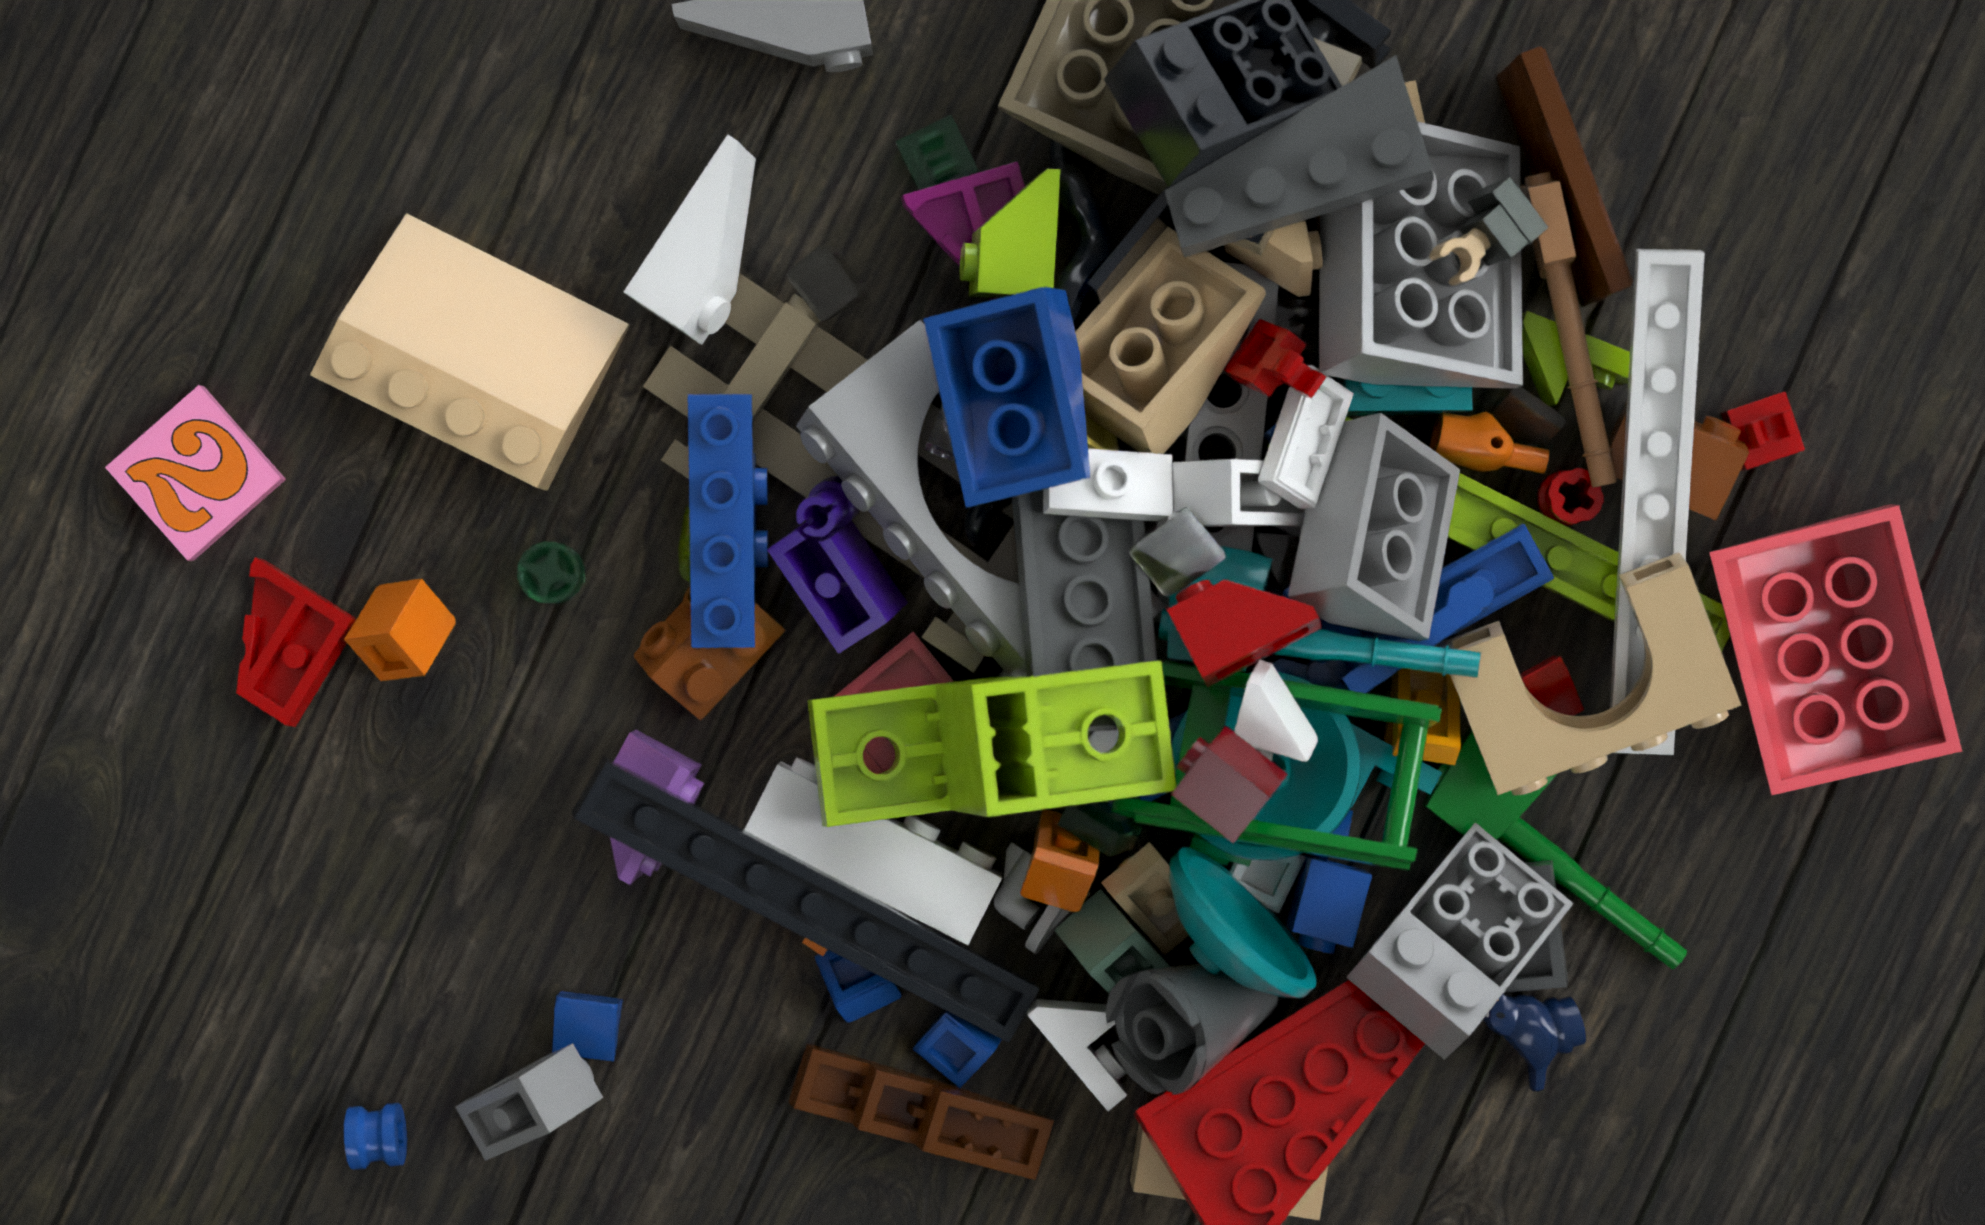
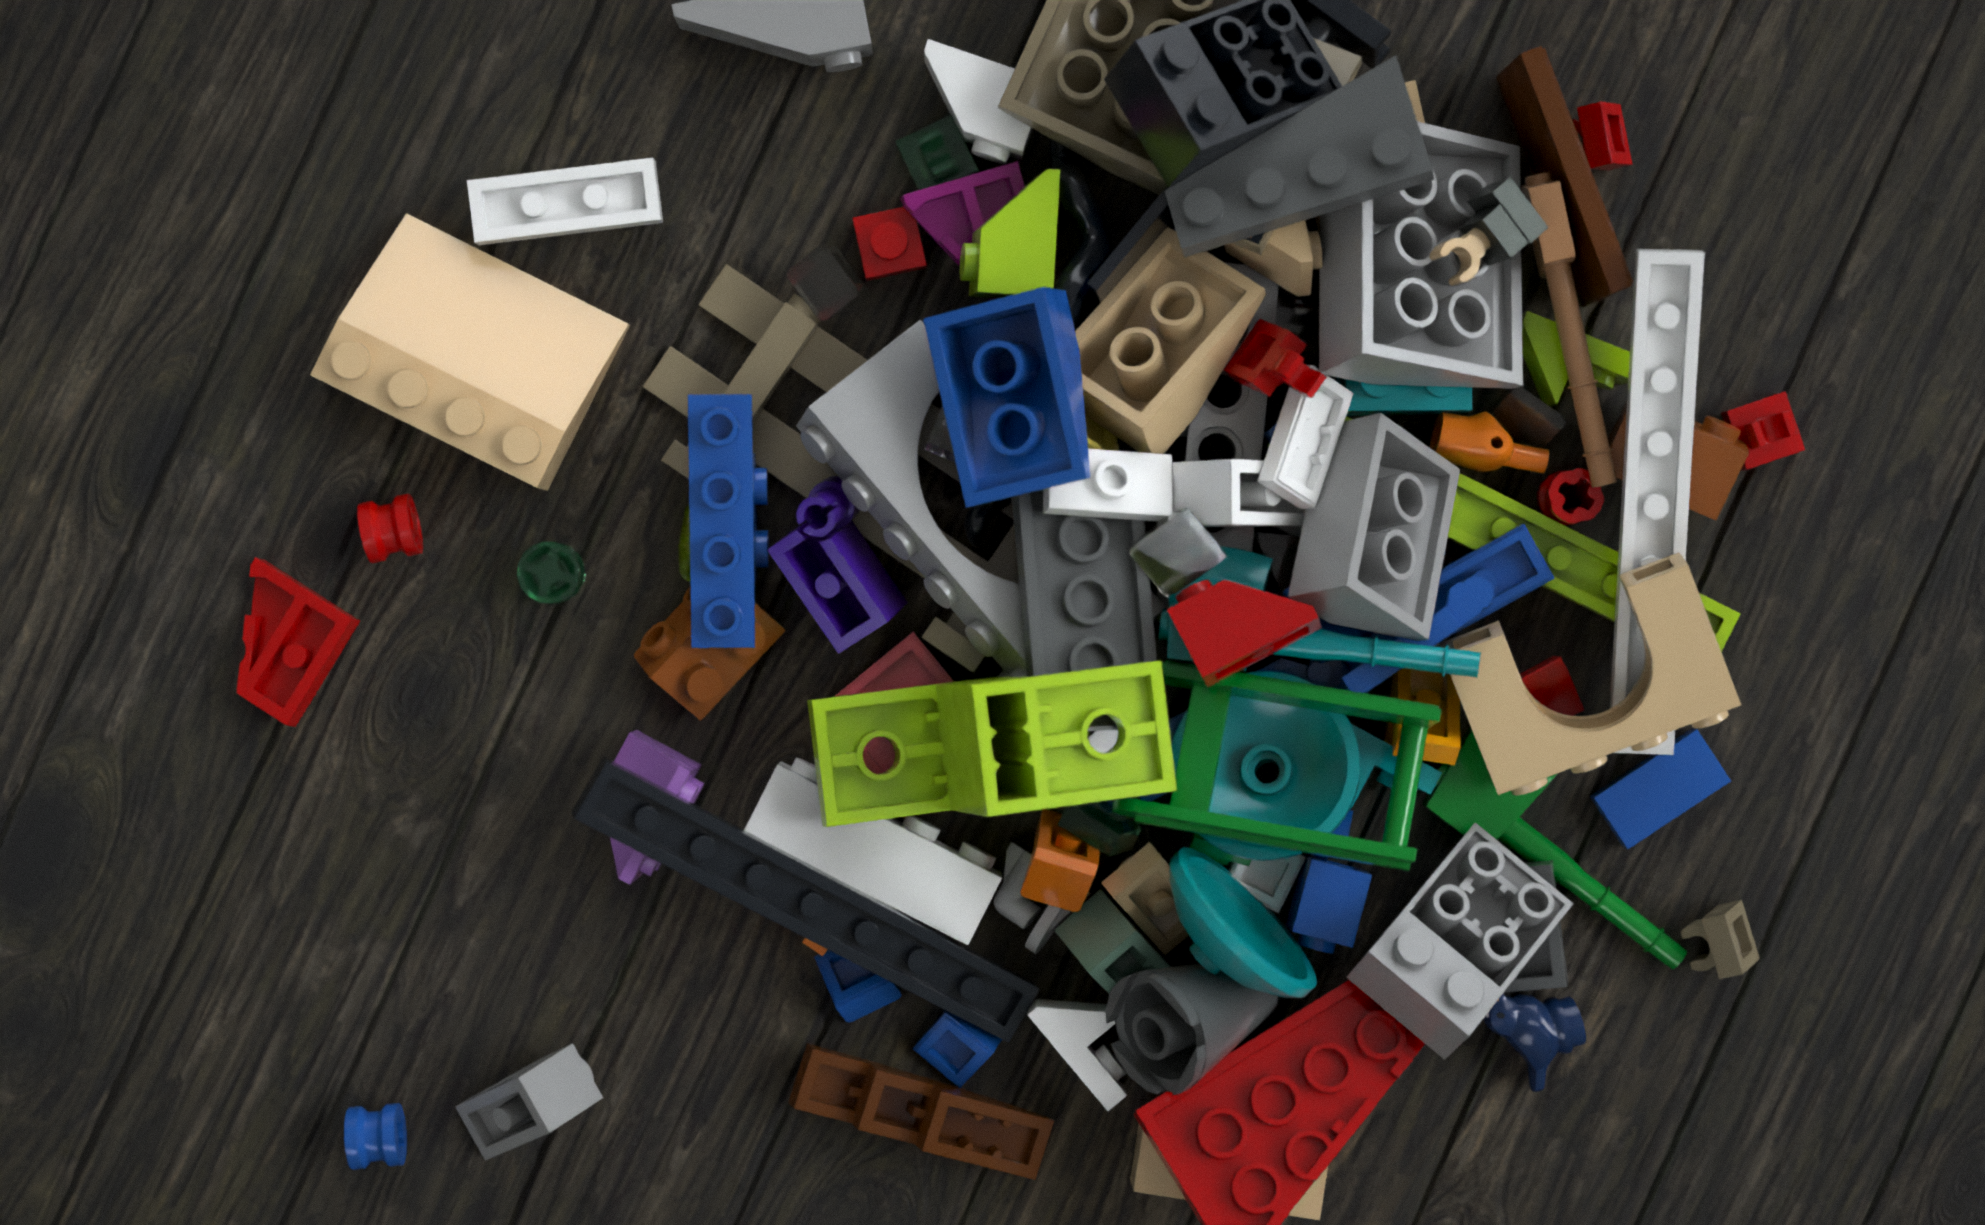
bright pink tile [105,385,286,561] -> none
orange panel [344,578,456,681] -> none
blue slope [552,991,623,1062] -> none
white slope [624,134,756,345] -> none
dark red brick [1171,726,1288,844] -> none
white slope [1234,660,1318,762] -> none
coral slope [1709,504,1962,795] -> none
none -> red wheel [357,493,423,564]
none -> white plate [467,158,663,245]
none -> red plate [852,207,927,281]
none -> white slope [924,39,1033,164]
none -> red tile [1572,101,1632,171]
none -> blue tile [1590,728,1731,849]
none -> dark tan tile [1681,900,1760,979]

